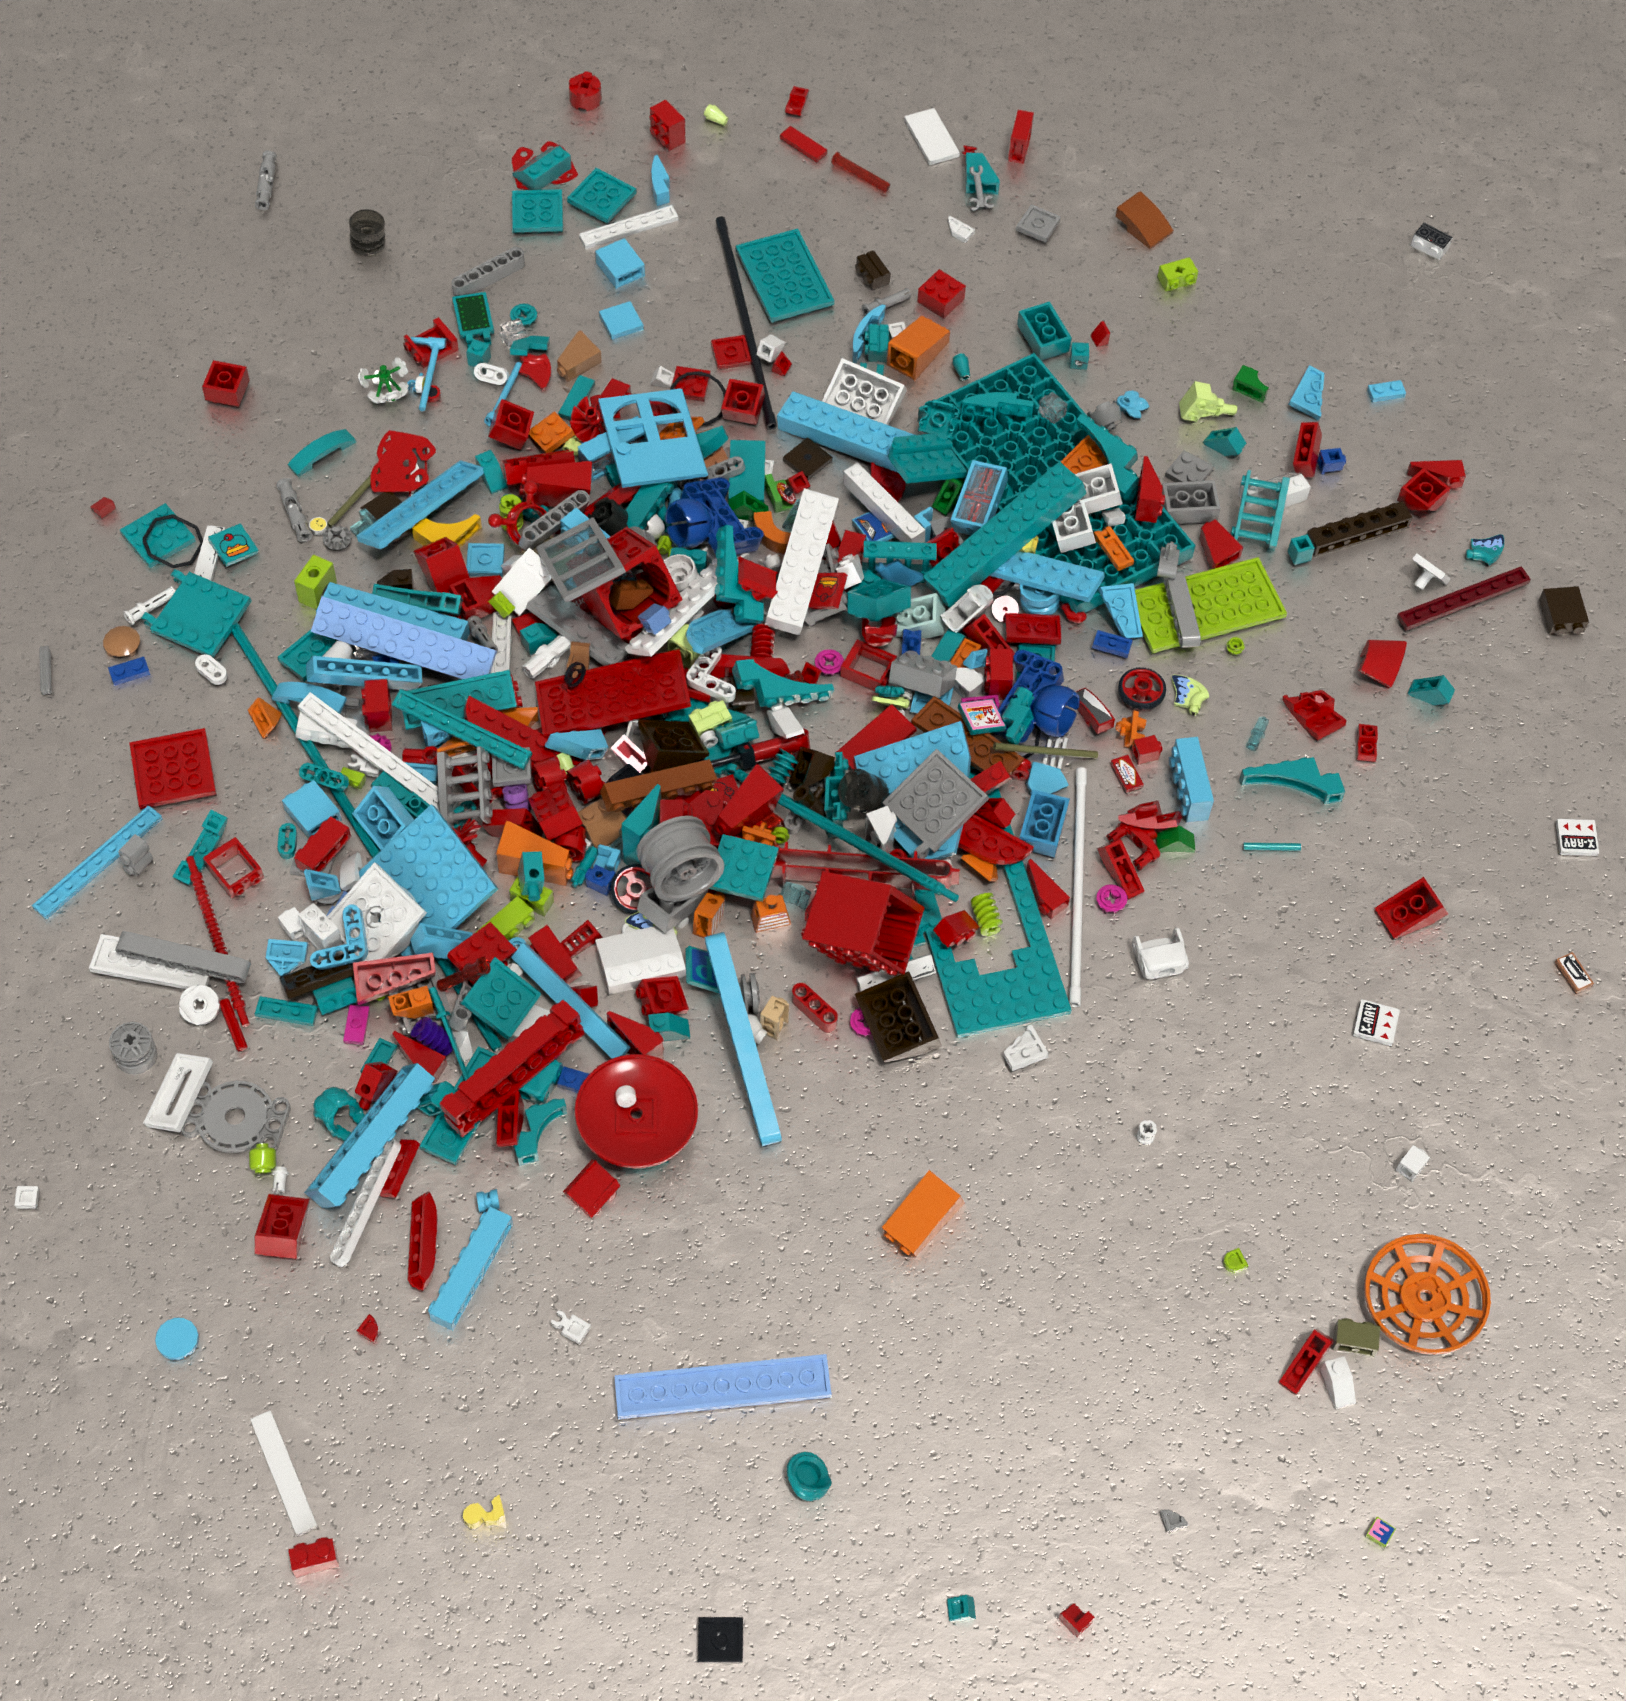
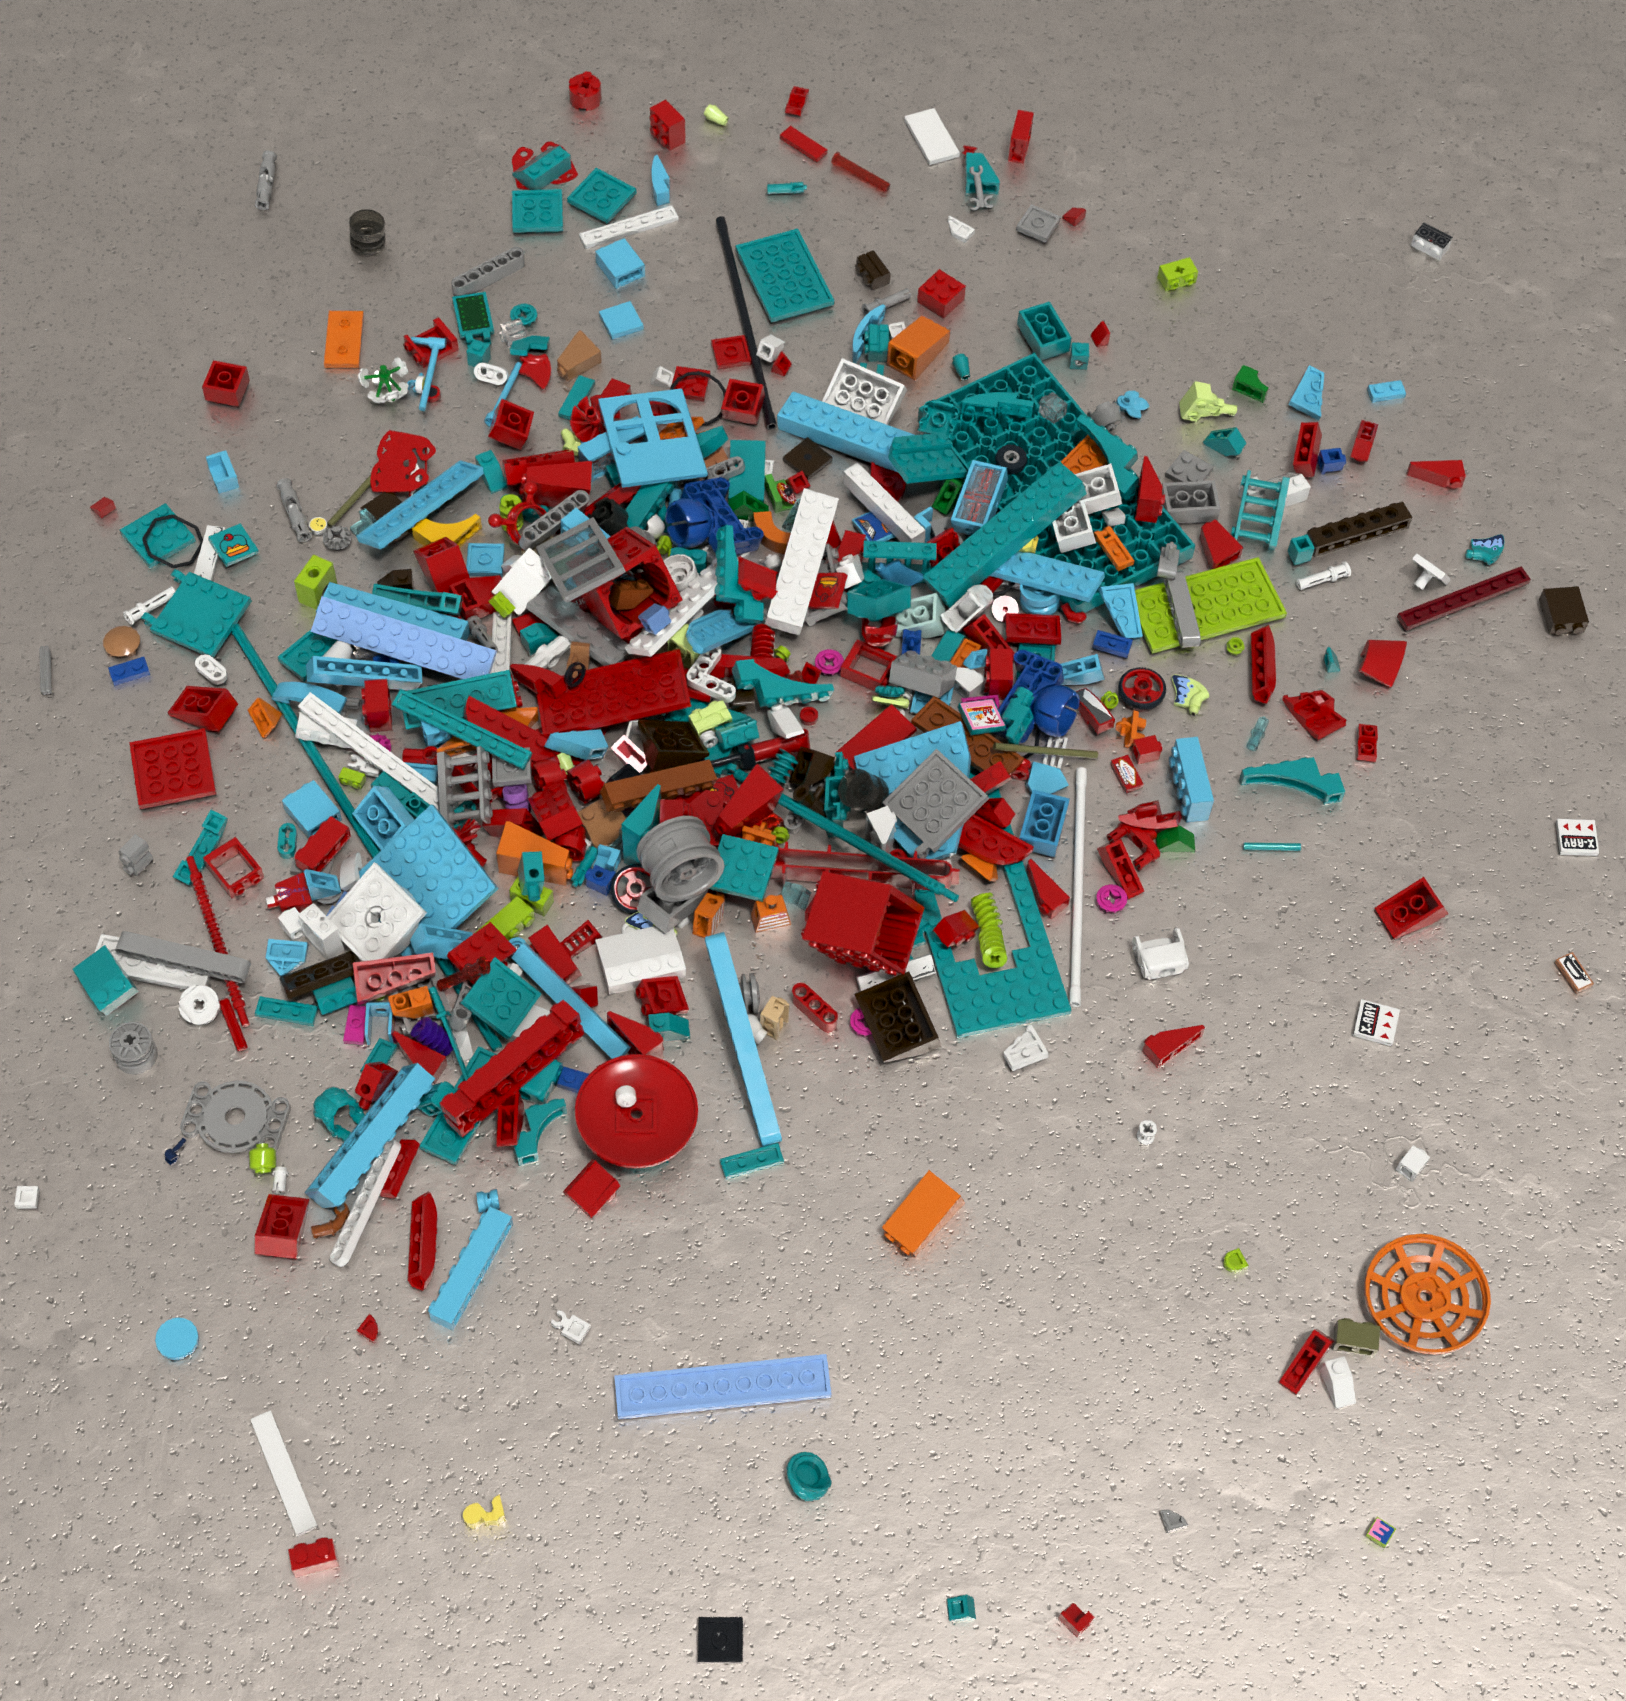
medium azure tile [32,806,163,920] -> none
white piece [143,1053,213,1132] -> none
teal slope [288,429,356,477] -> none
teal beam [299,763,349,791] -> none
medium azure beam [310,904,368,970] -> none
orange plate [529,411,575,453] -> none
tile [686,946,719,993] -> none
dark orange slope [1115,191,1173,249] -> none
red slope [1397,468,1451,511] -> none
teal slope [1408,675,1455,706] -> none
none -> teal slope [73,945,139,1016]
none -> dark blue hand [165,1138,186,1165]
none -> red slope [167,686,238,732]
none -> medium azure panel [206,450,239,494]
none -> red torso [266,872,312,913]
none -> dark orange piece [311,1203,350,1239]
none -> orange plate [324,311,364,368]
none -> medium azure piece [364,1002,396,1045]
none -> red slope [510,664,567,698]
none -> teal tile [720,1143,784,1180]
none -> teal piece [767,182,807,194]
none -> lime plate [774,645,791,662]
none -> red tile [800,707,818,726]
none -> lime piece [978,926,1007,968]
none -> black bush [995,445,1027,474]
none -> medium azure slope [1054,654,1105,685]
none -> red slope [1062,207,1086,226]
none -> lime plate [1101,691,1119,709]
none -> red slope [1142,1025,1205,1068]
none -> red brick [1251,625,1276,704]
none -> white pin [1296,561,1351,590]
none -> teal slope [1324,647,1340,673]
none -> red slope [1350,420,1378,462]

